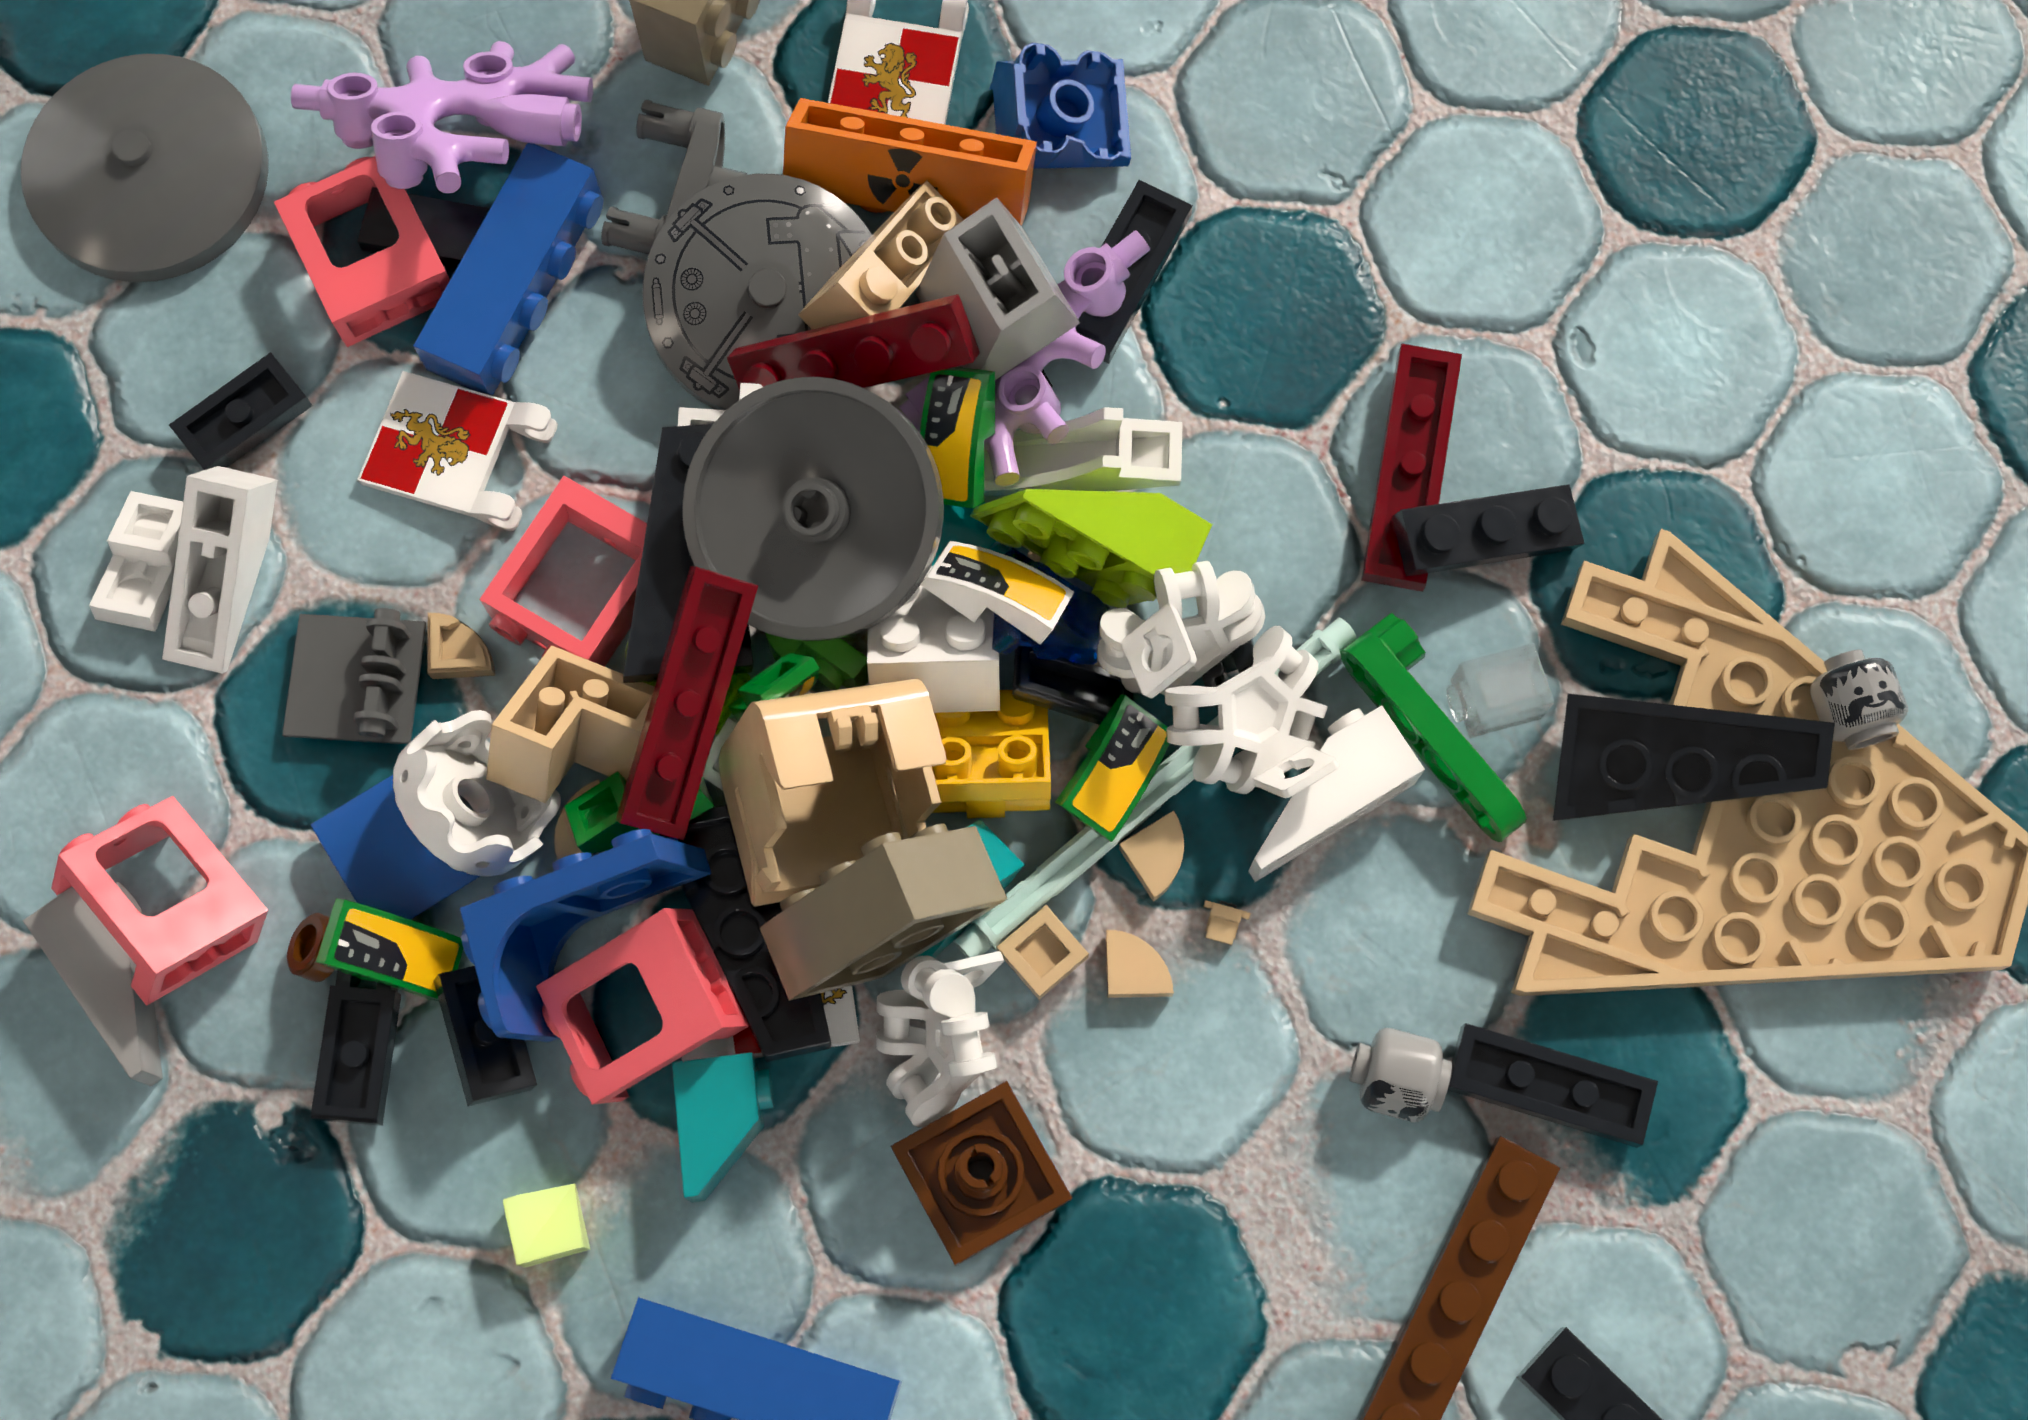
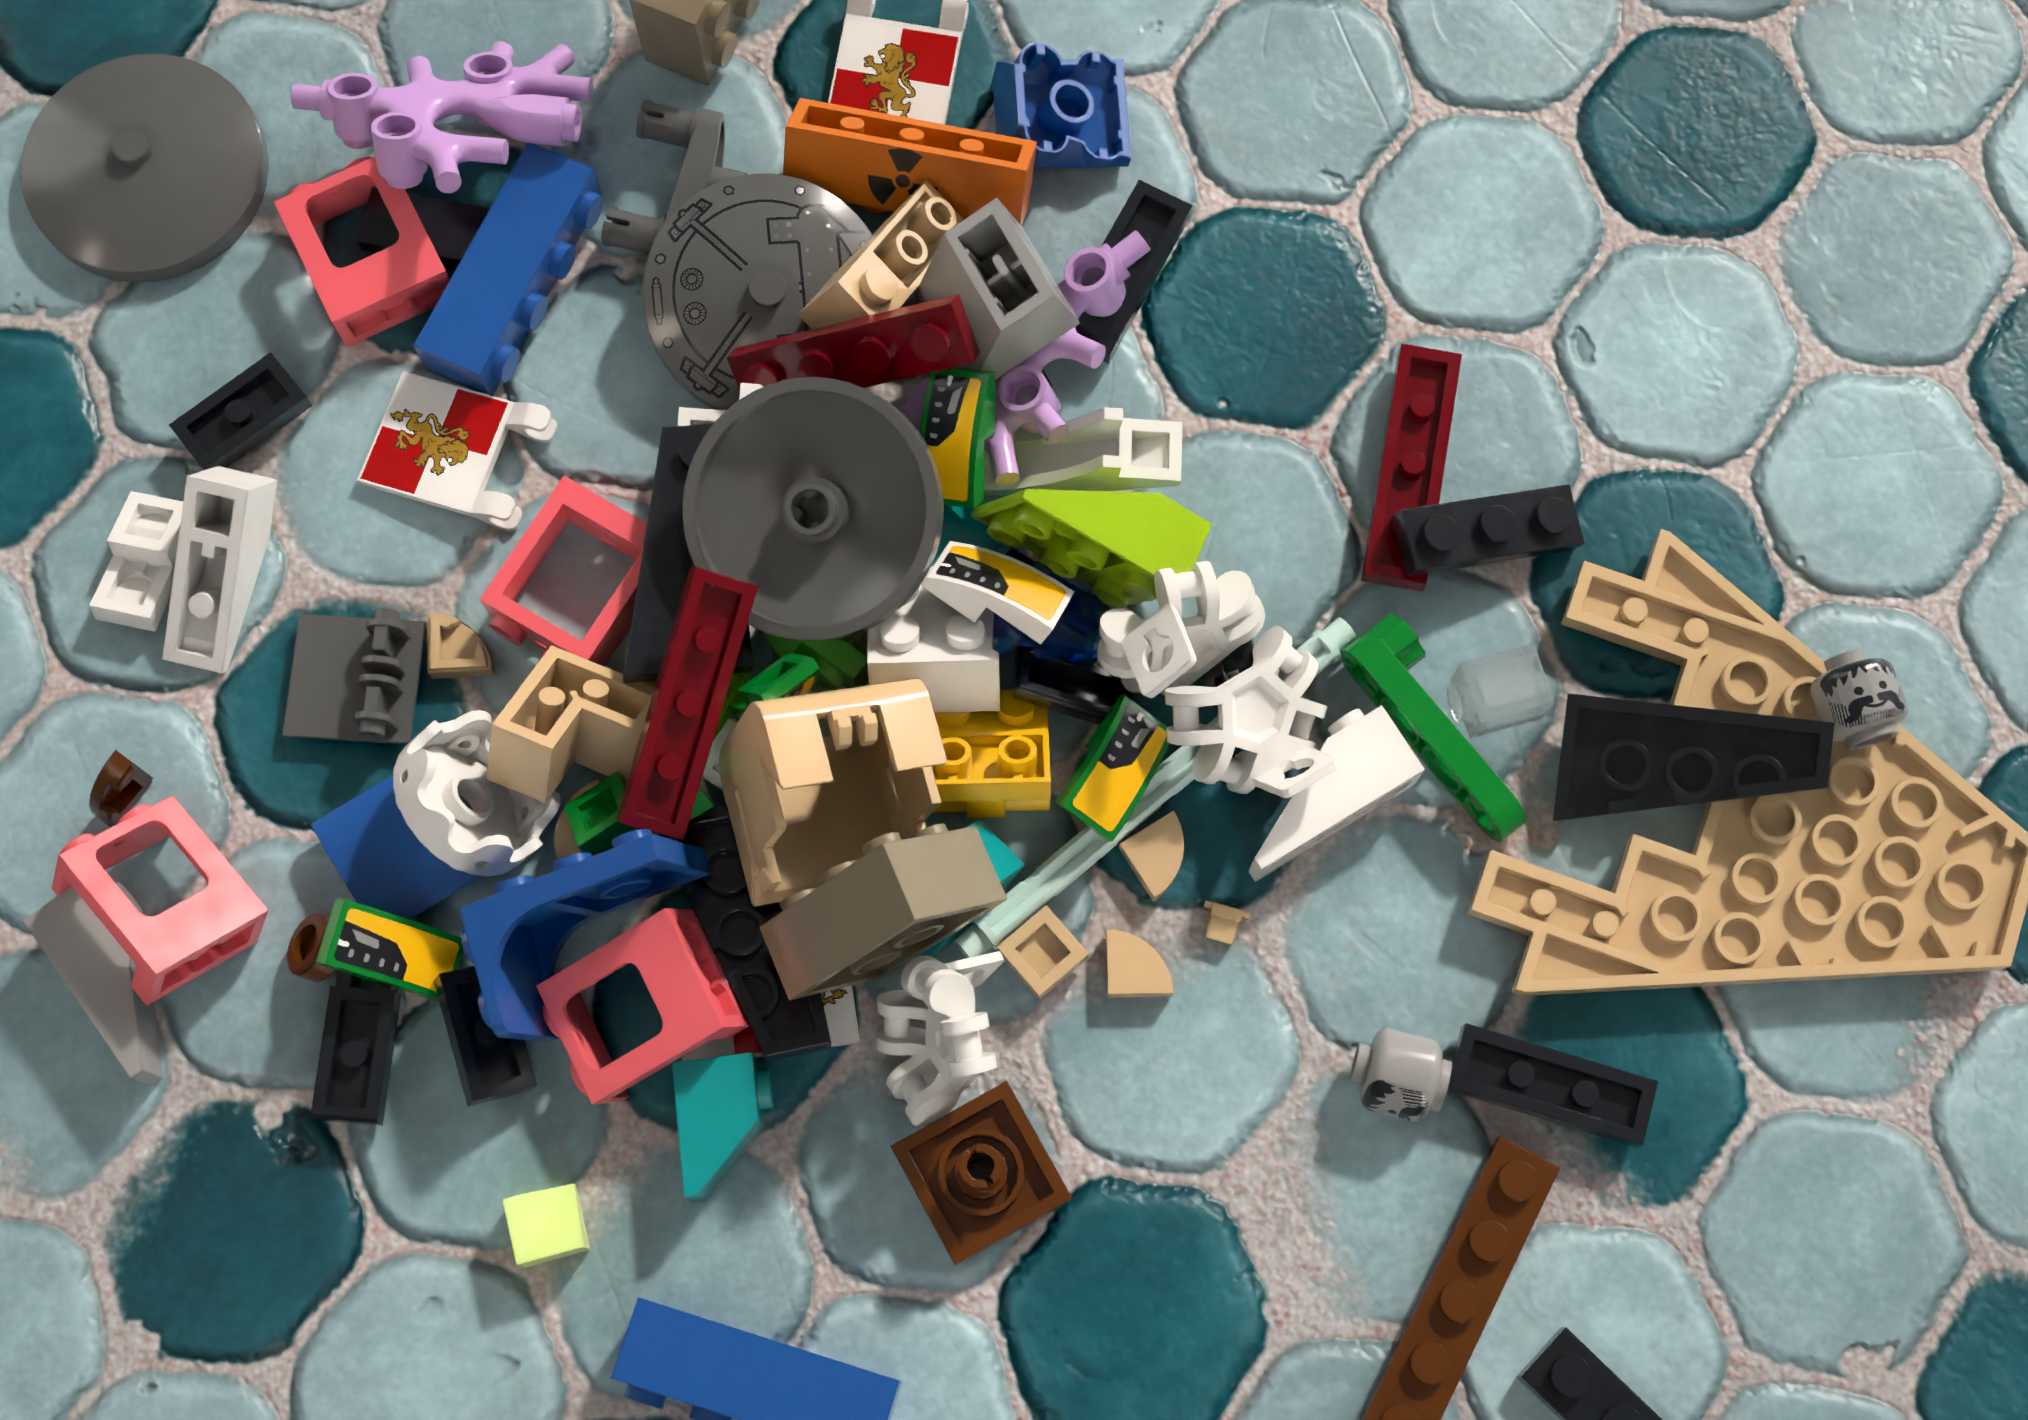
none -> reddish brown tile [89,750,153,828]

